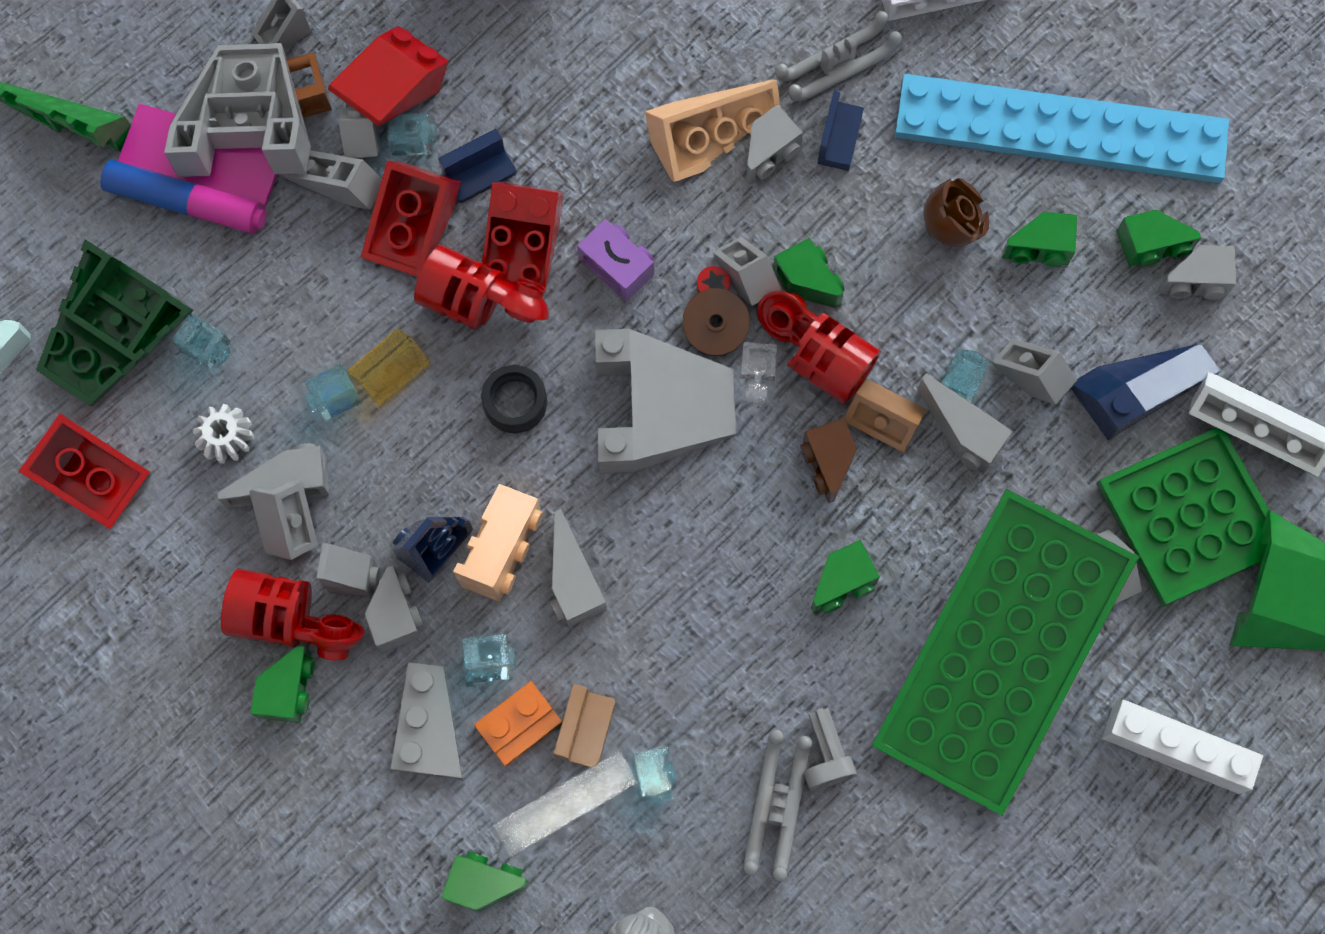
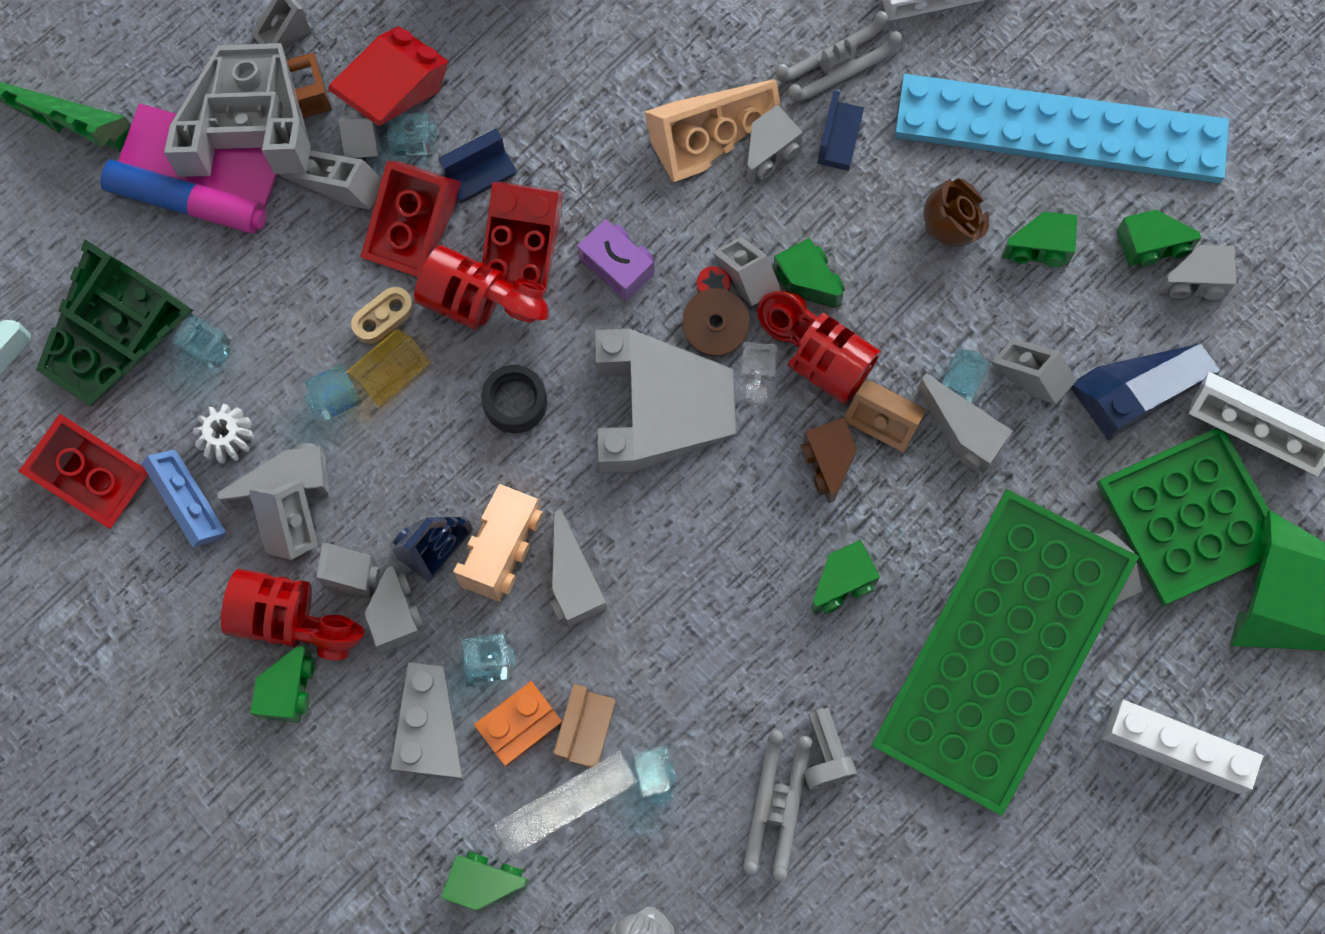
none -> medium blue plate [142,449,227,548]
none -> tan plate [351,287,413,344]

